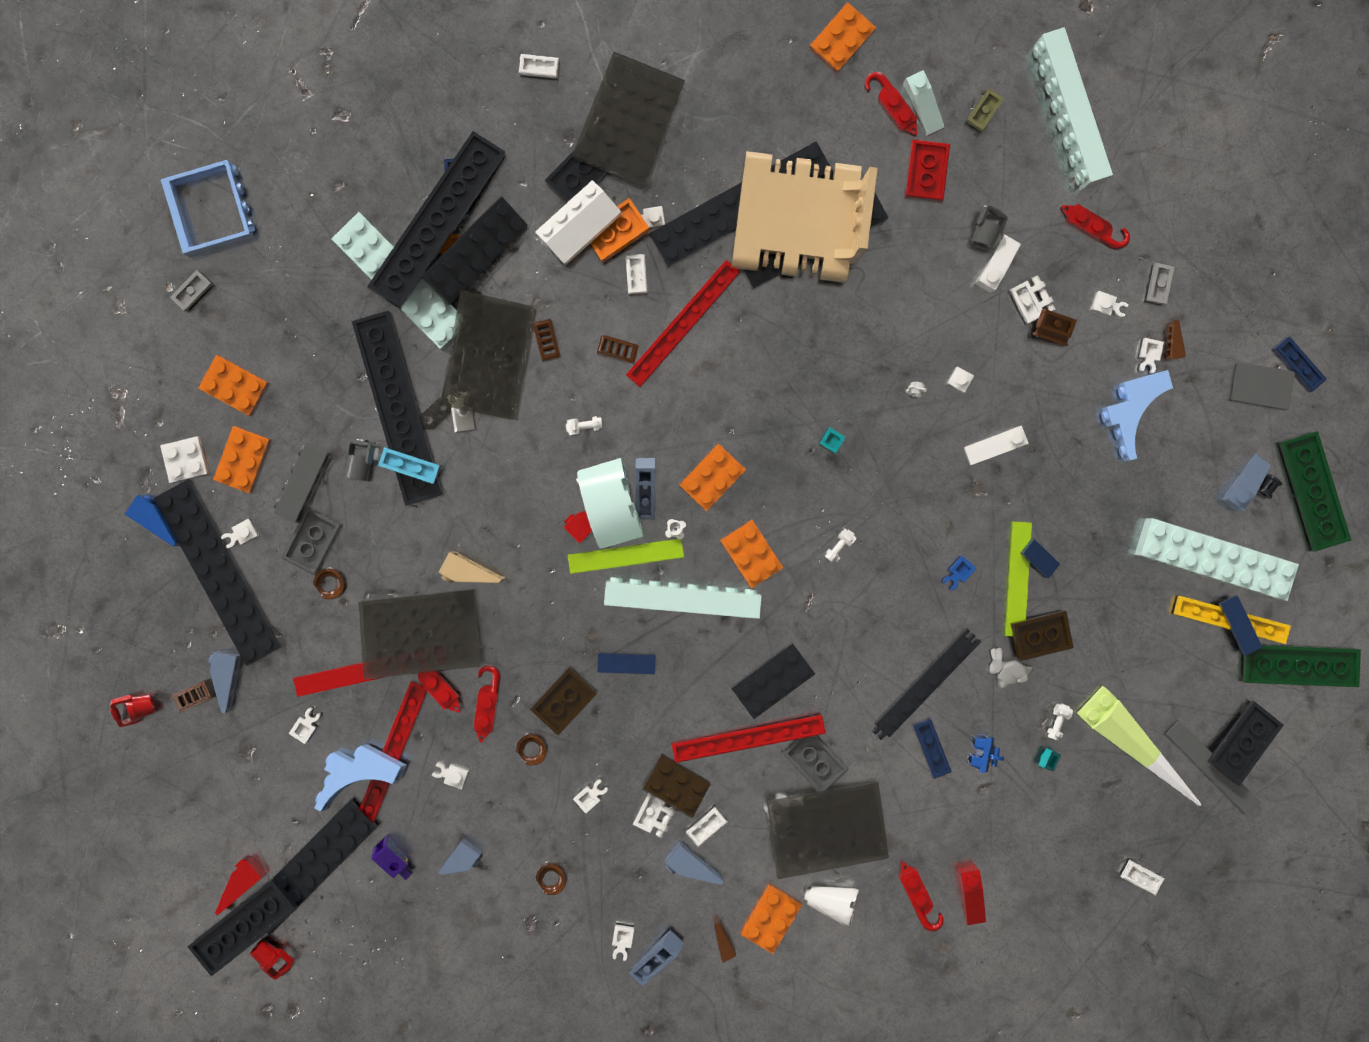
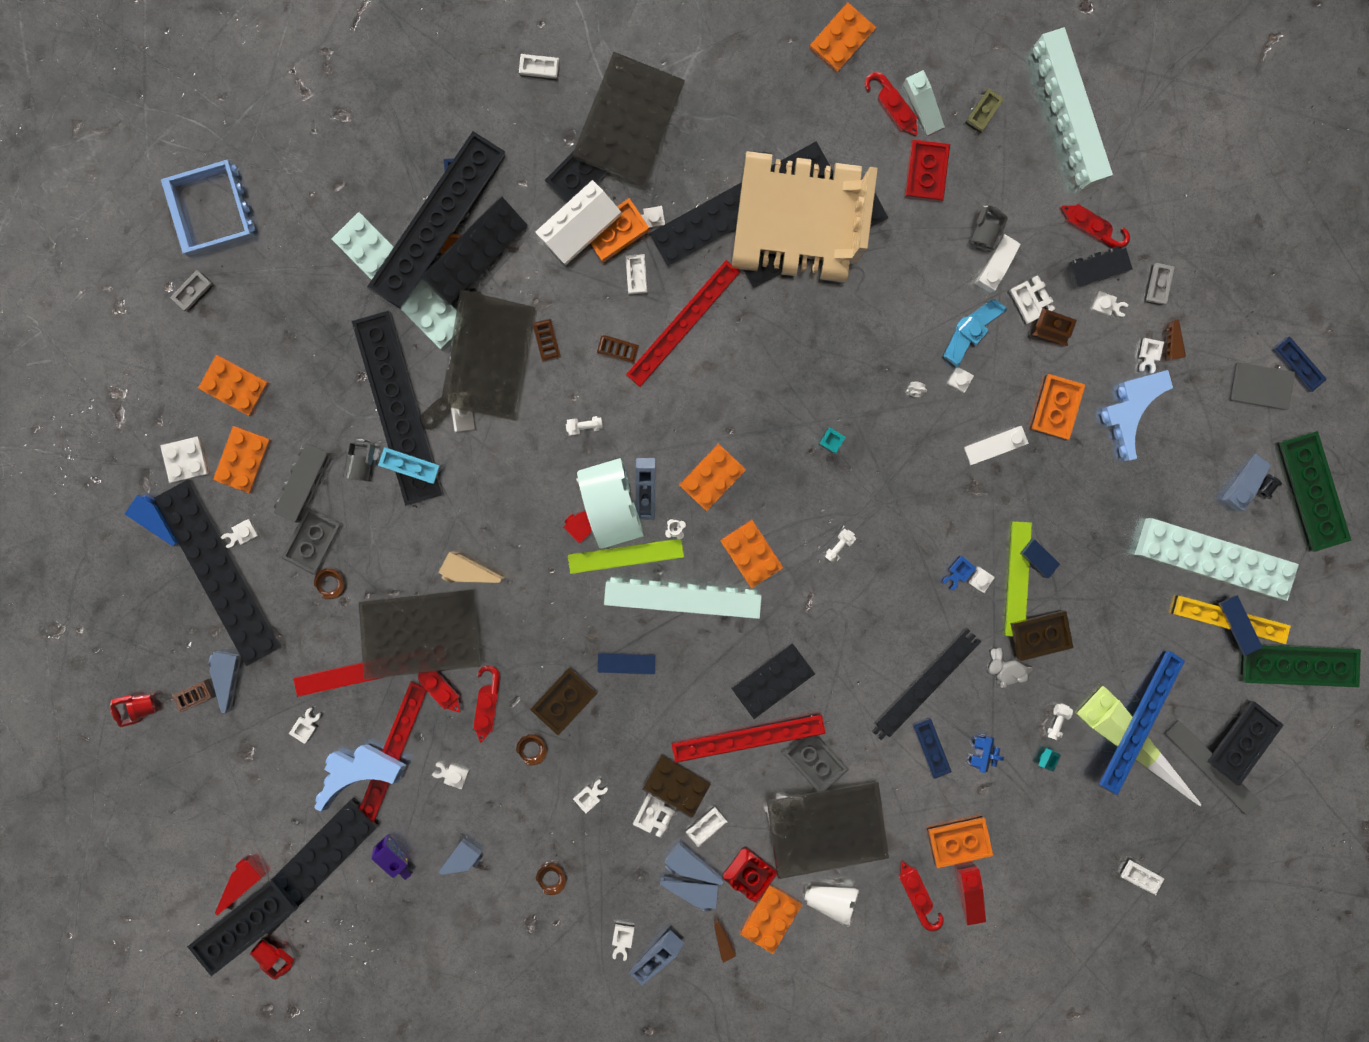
none -> sand blue slope [660,877,718,911]
none -> red slope [723,849,778,903]
none -> orange plate [928,817,993,868]
none -> dark azure plate [943,299,1007,368]
none -> white plate [967,567,995,593]
none -> orange plate [1031,374,1085,440]
none -> black brick [1067,246,1133,289]
none -> blue plate [1099,651,1185,795]

